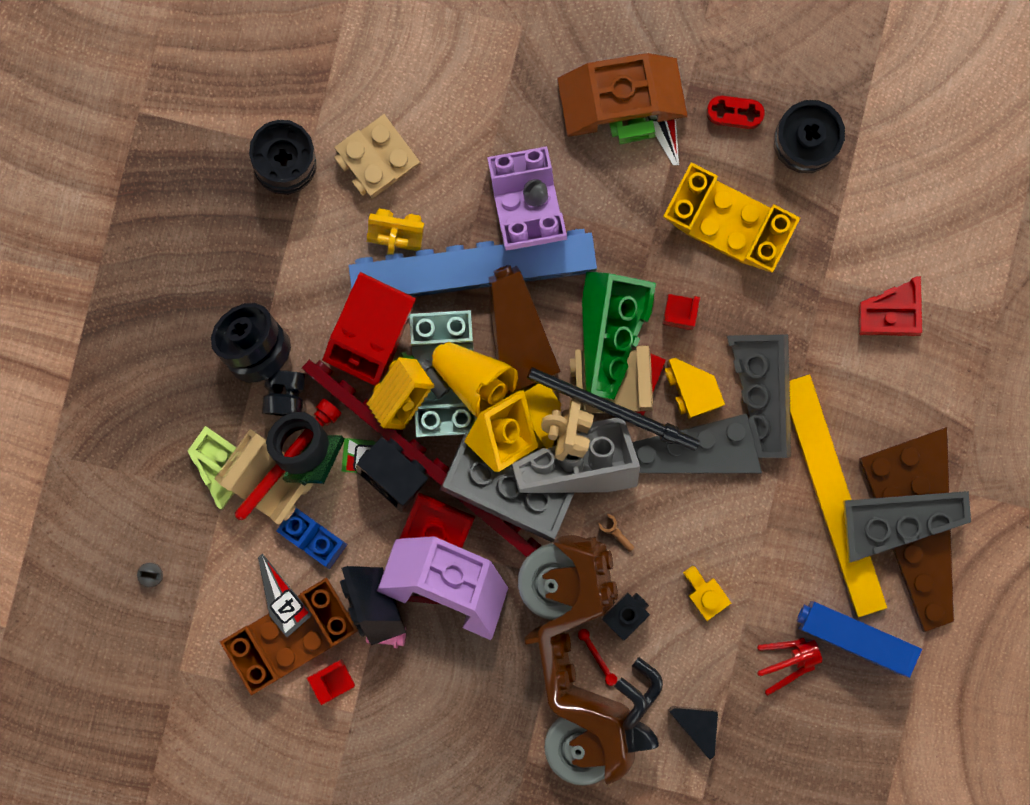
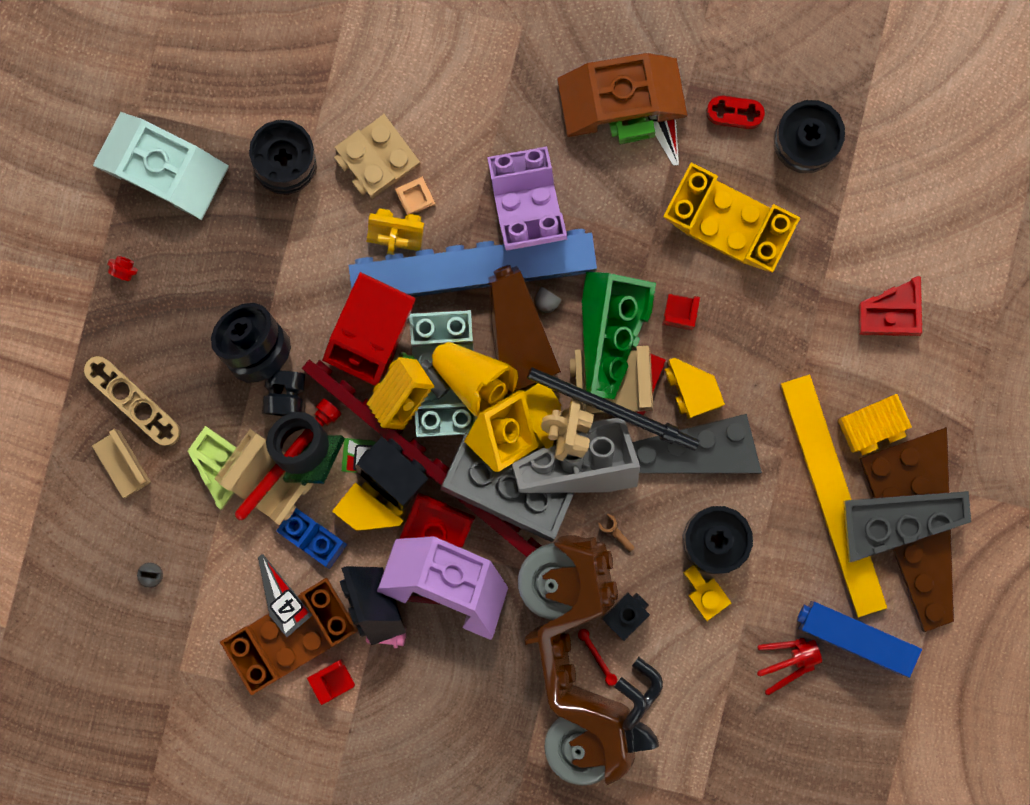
dark grey hinge [523,179,548,206] -> none
black slope [668,706,718,760] -> none
dark grey wing [727,334,791,458] -> none
none -> tan beam [84,356,181,446]
none -> tan panel [92,429,151,498]
none -> light aqua slope [93,112,229,220]
none -> red plate [107,256,138,281]
none -> yellow slope [332,482,405,531]
none -> light nougat tile [395,176,436,215]
none -> light grey hinge [535,287,562,313]
none -> black wheel [682,506,753,574]
none -> yellow brick [837,394,912,455]

